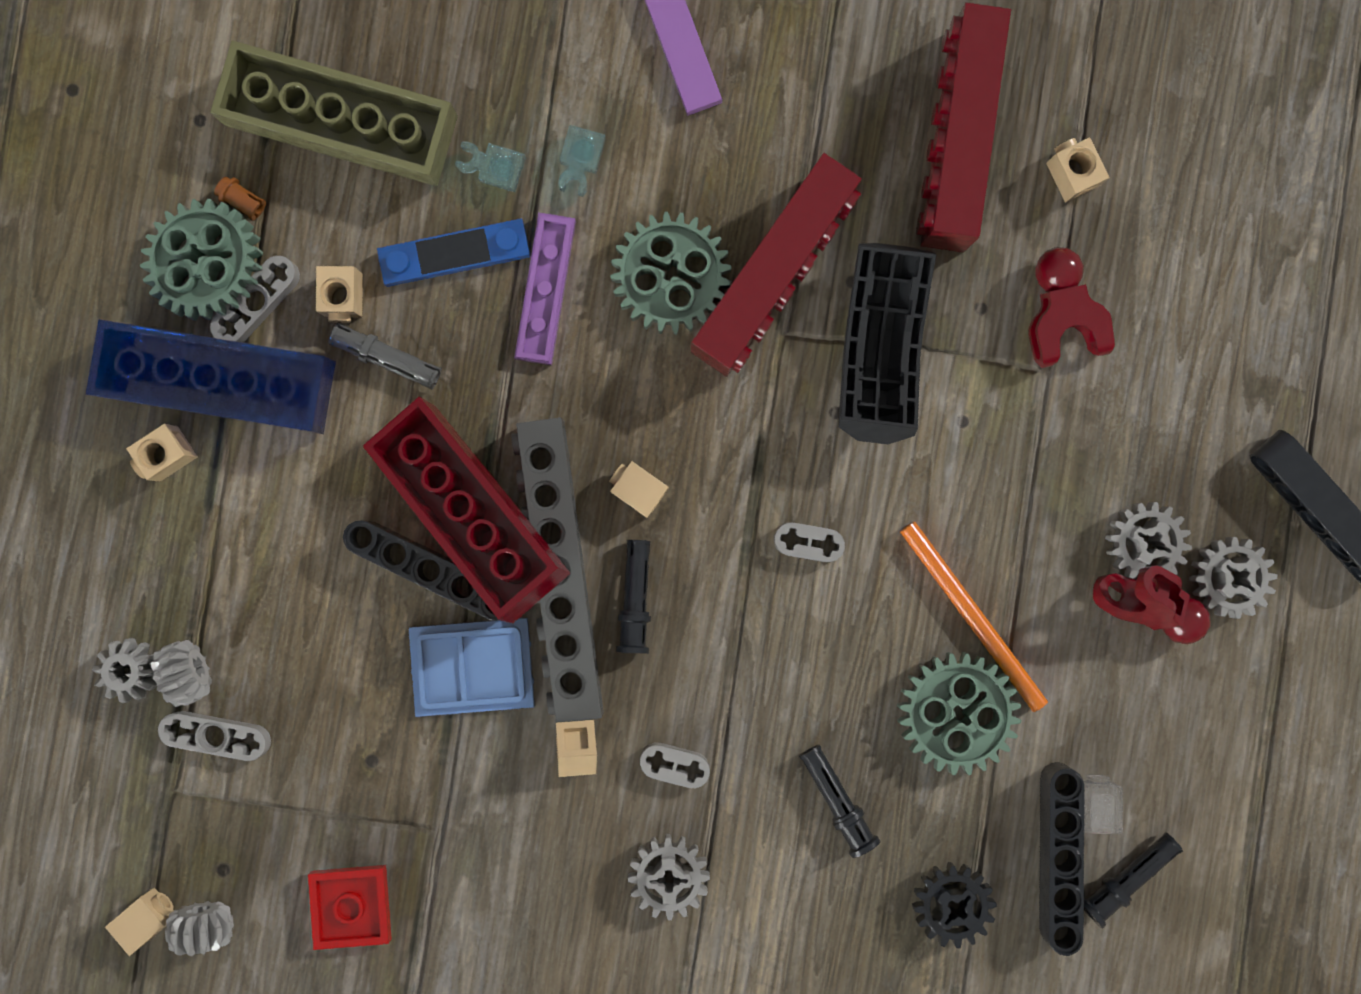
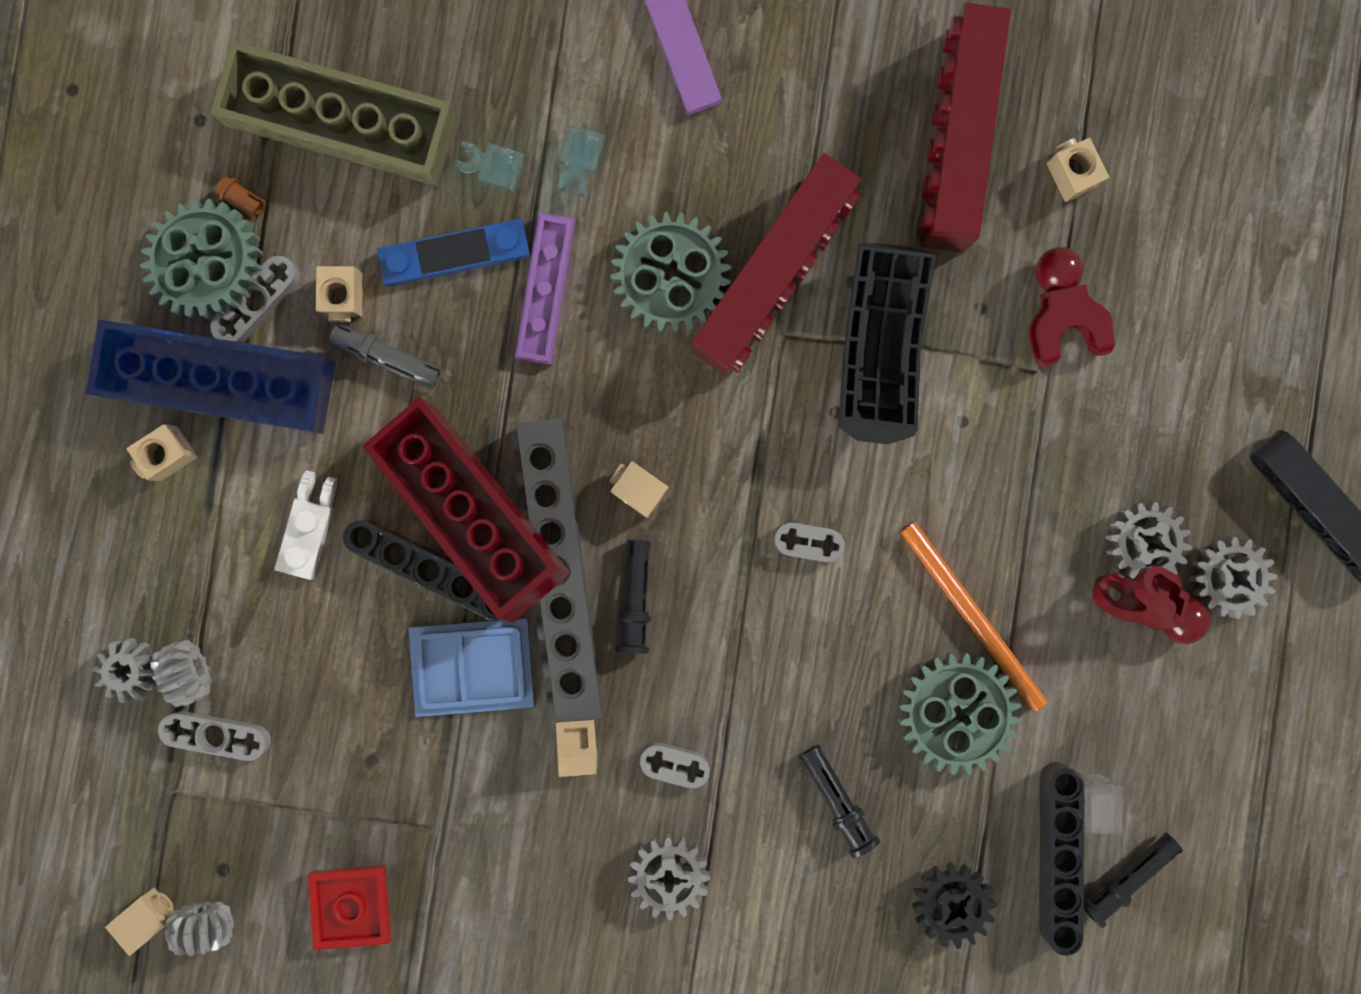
none -> white hinge [274,470,338,580]

